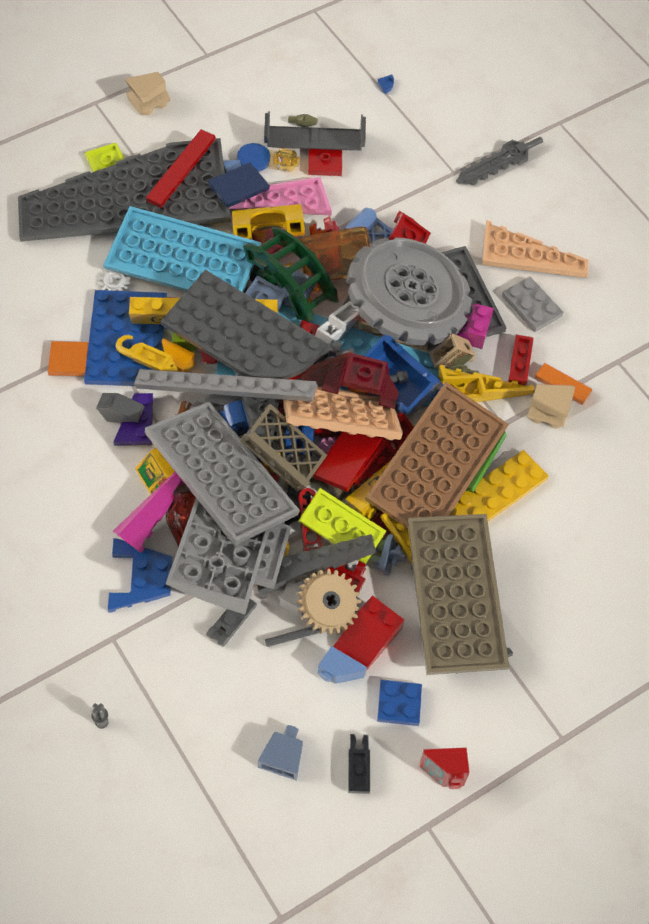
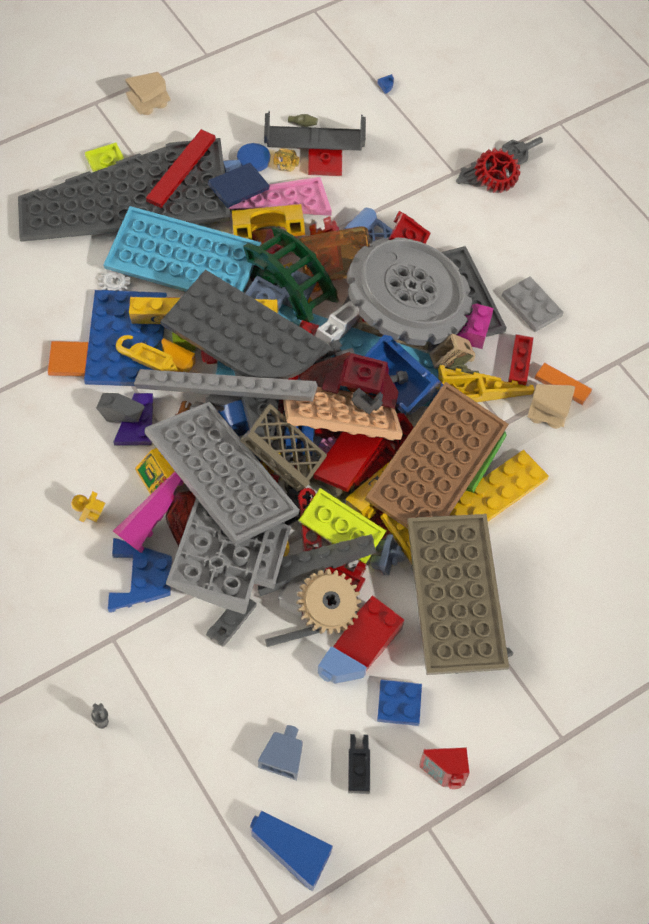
light nougat wing [482,220,588,278] -> none
none -> yellow hips [71,491,106,523]
none -> blue slope [250,811,333,891]
none -> dark grey bracket [352,387,383,414]
none -> red gear [475,148,520,193]

